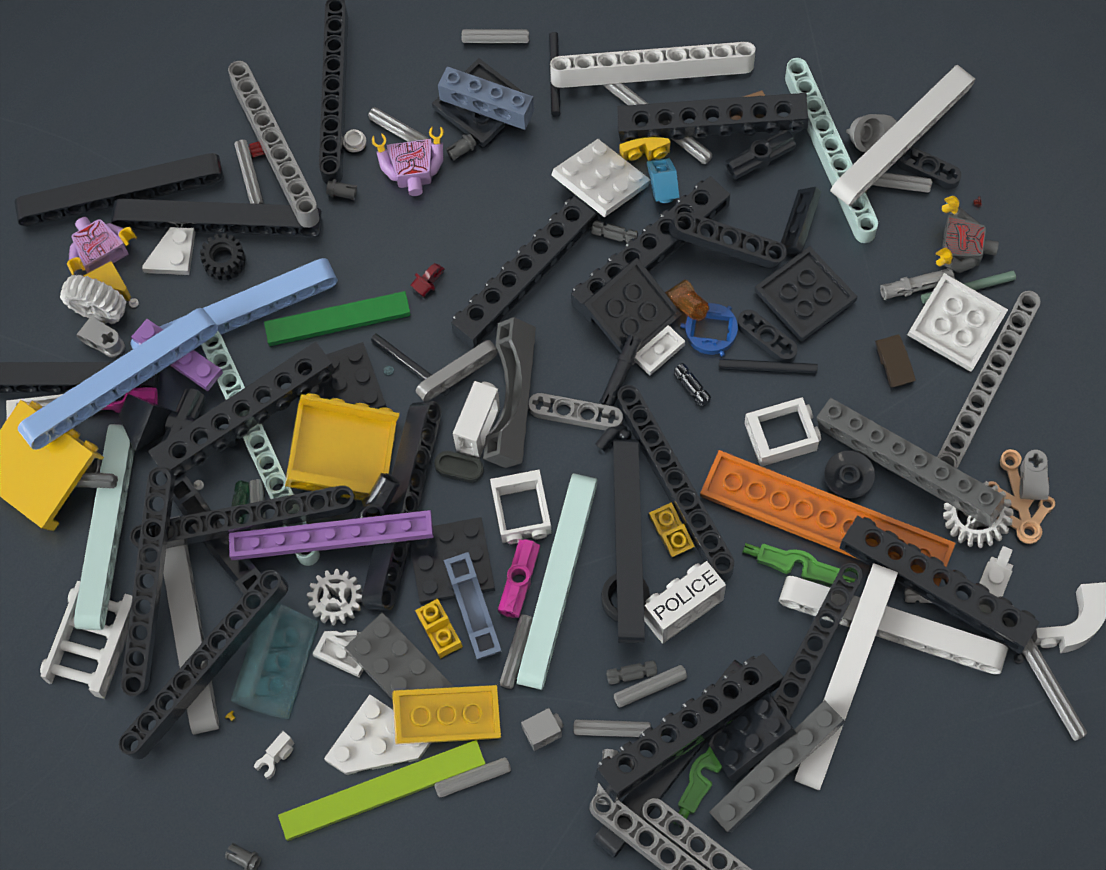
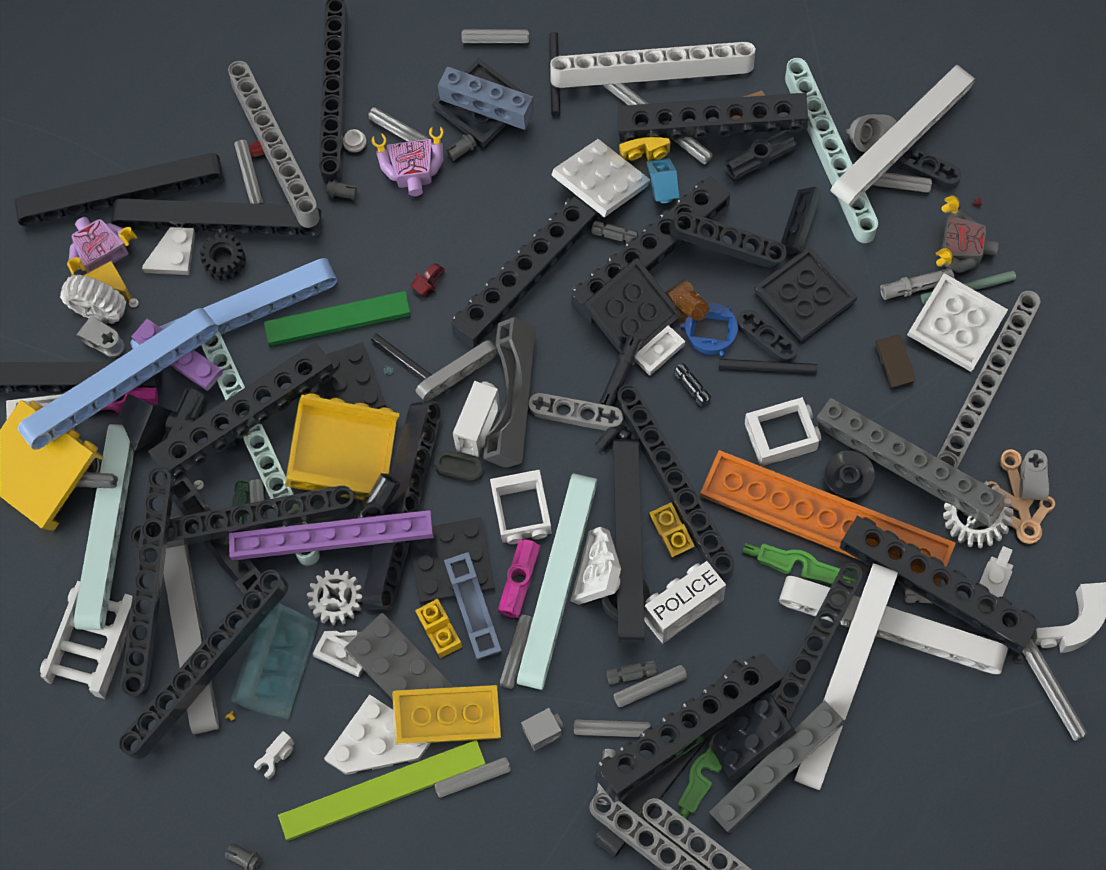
none -> white plate [570,527,621,605]

